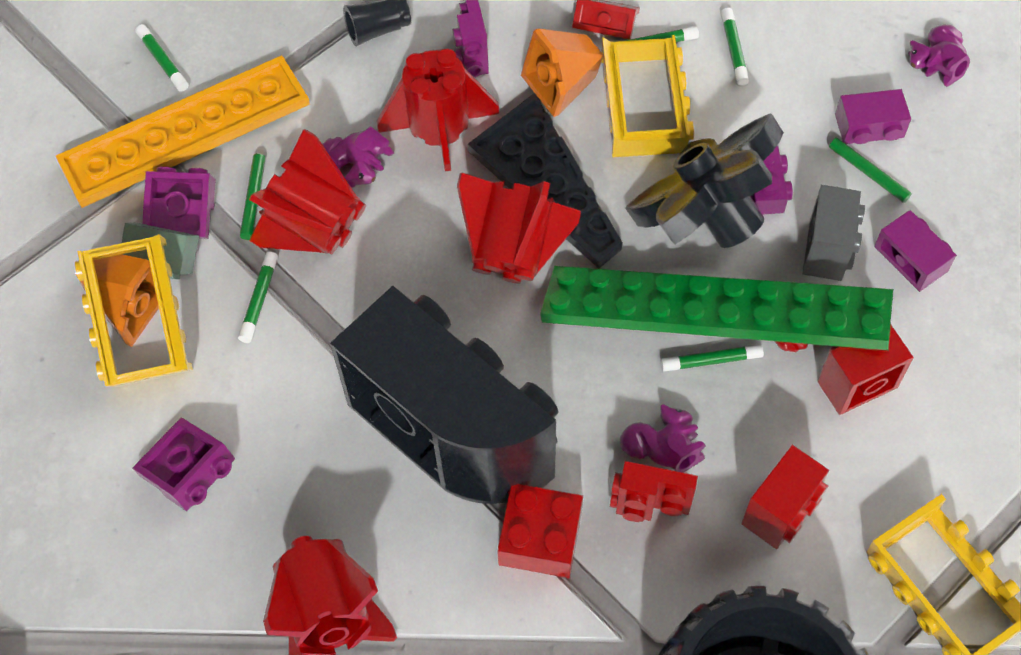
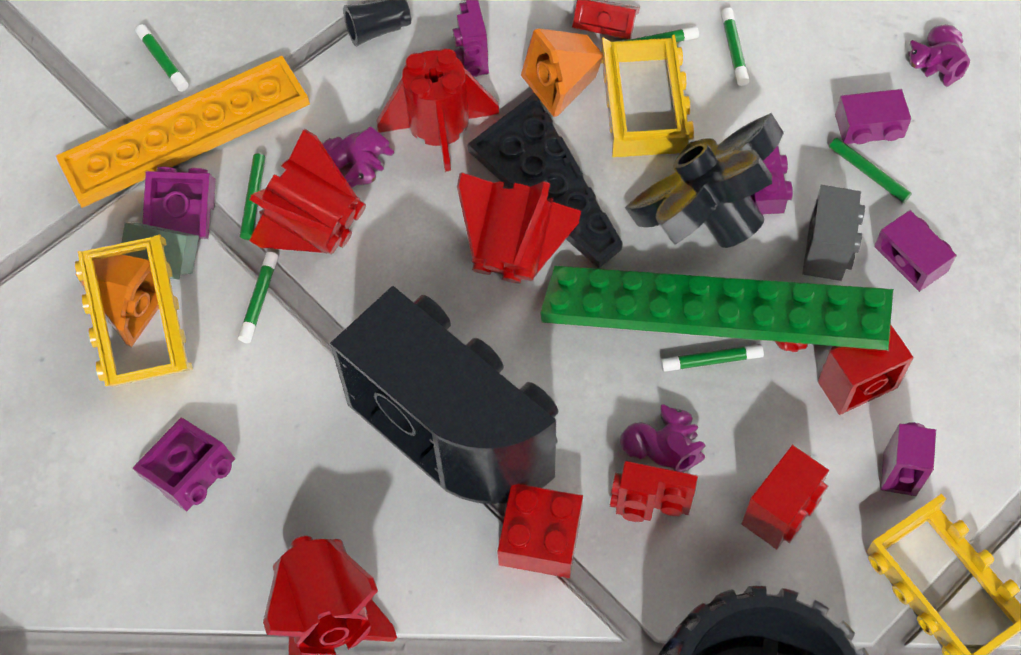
none -> magenta brick [880,422,936,496]

